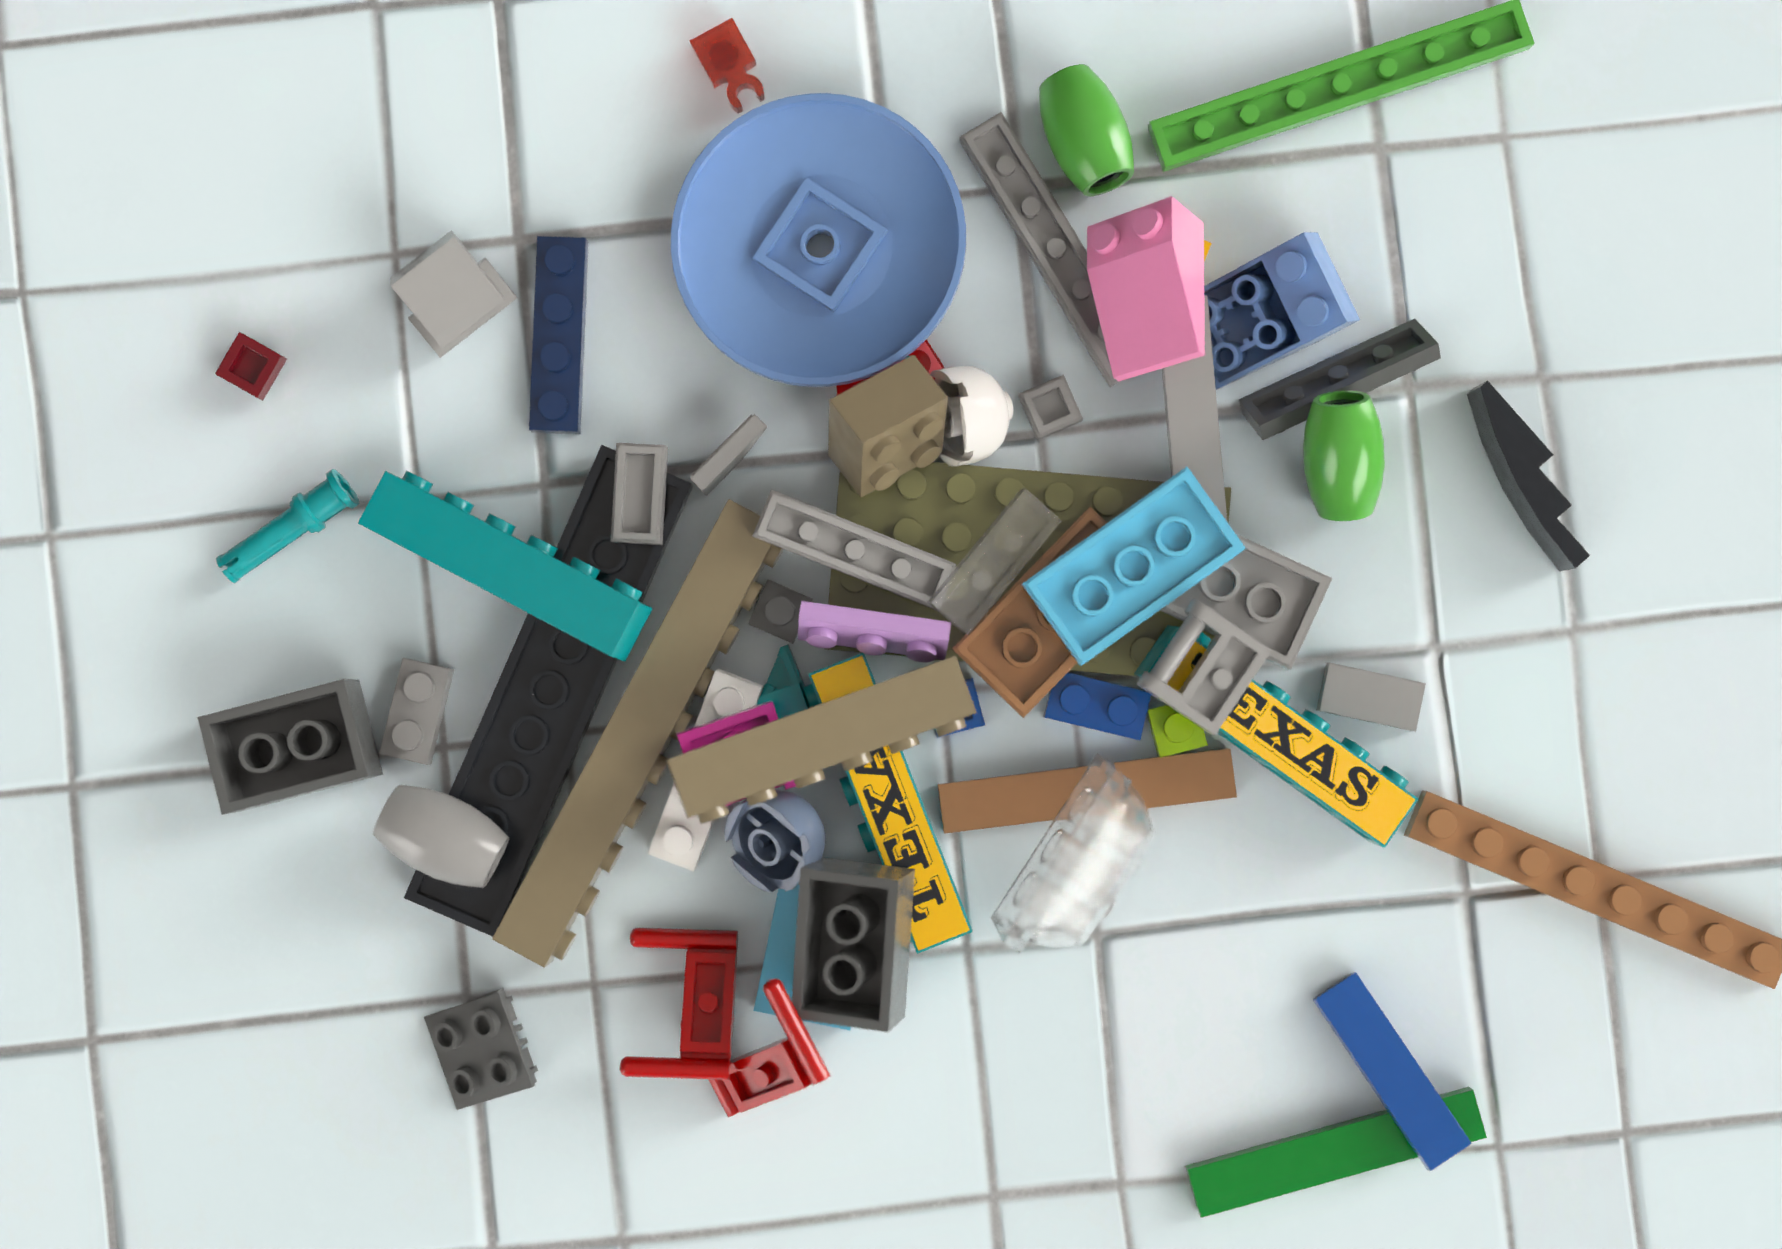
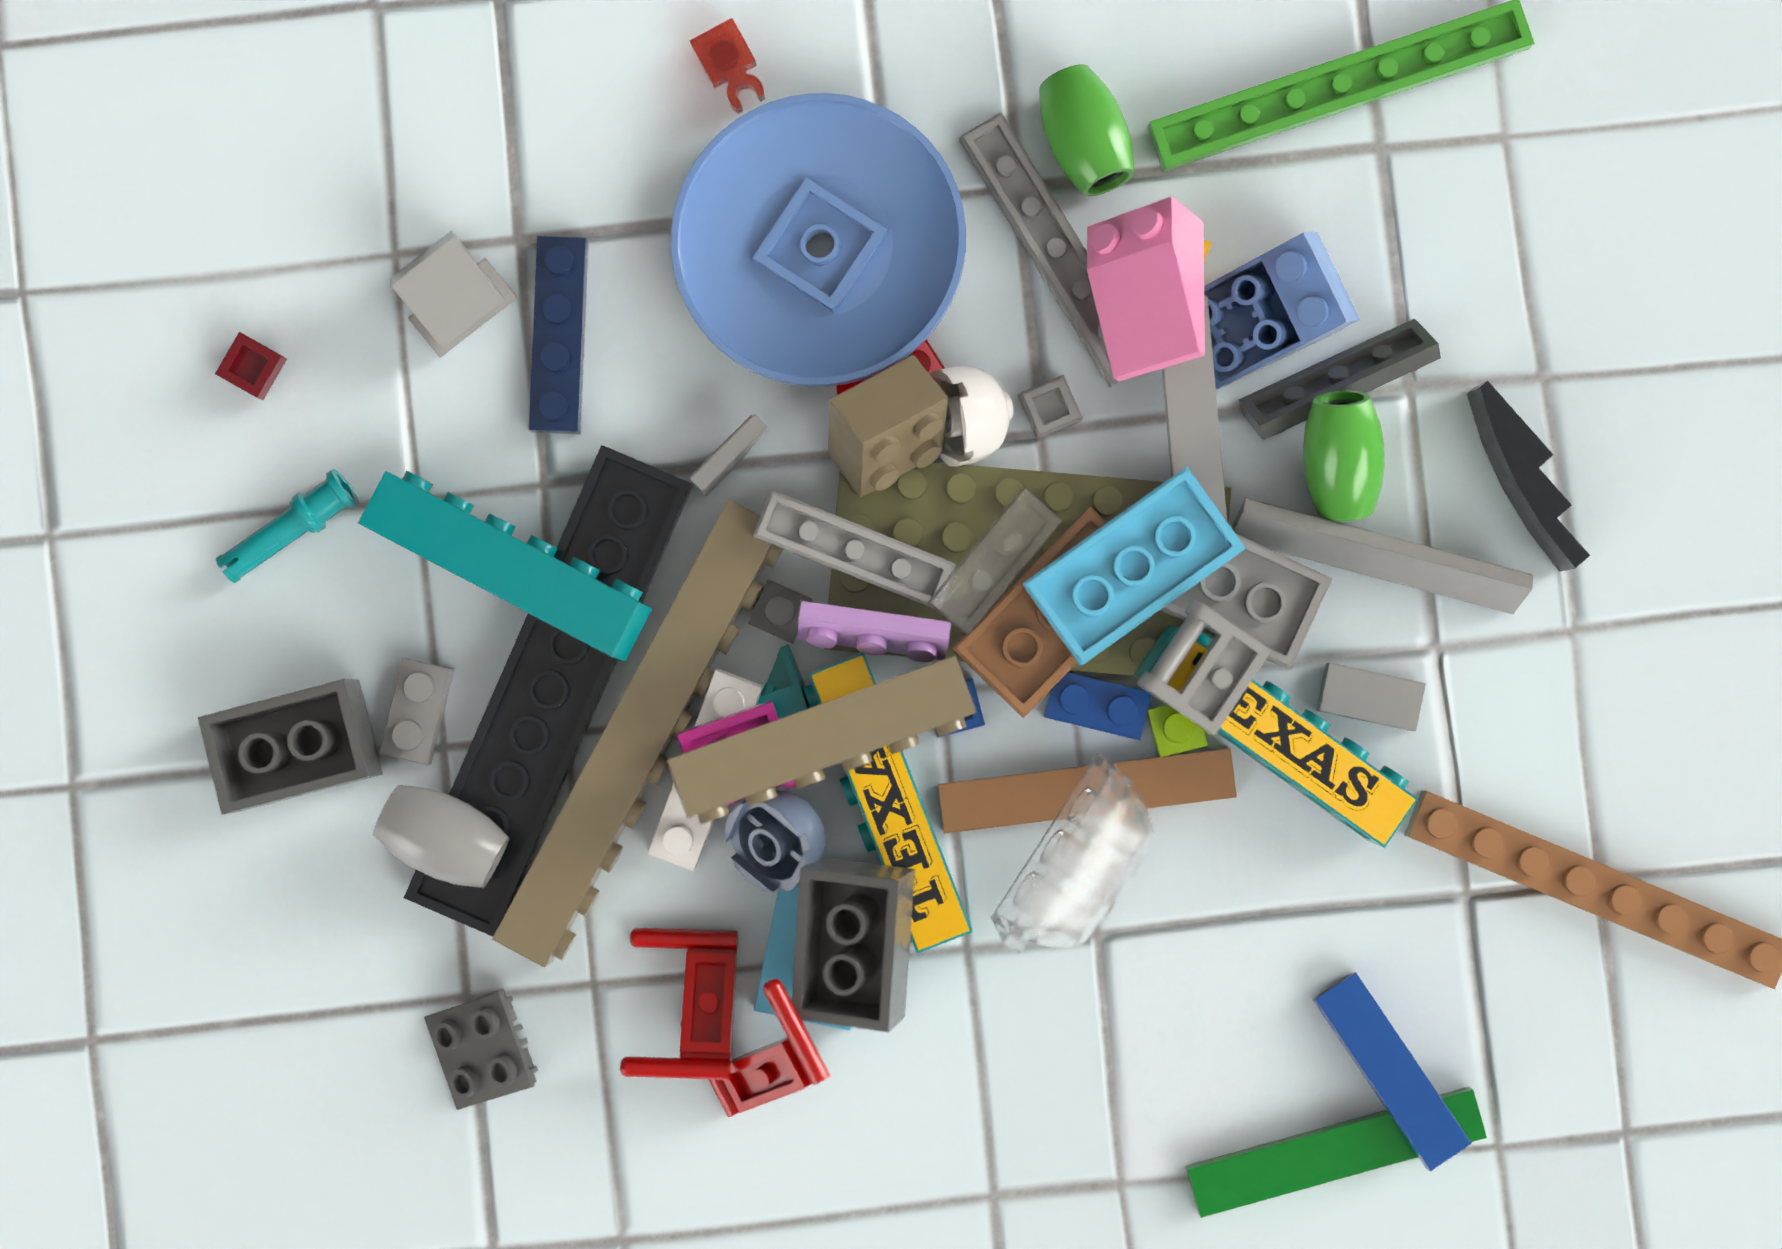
light grey tile [611,443,668,545] -> none
none -> light grey tile [1232,498,1533,614]

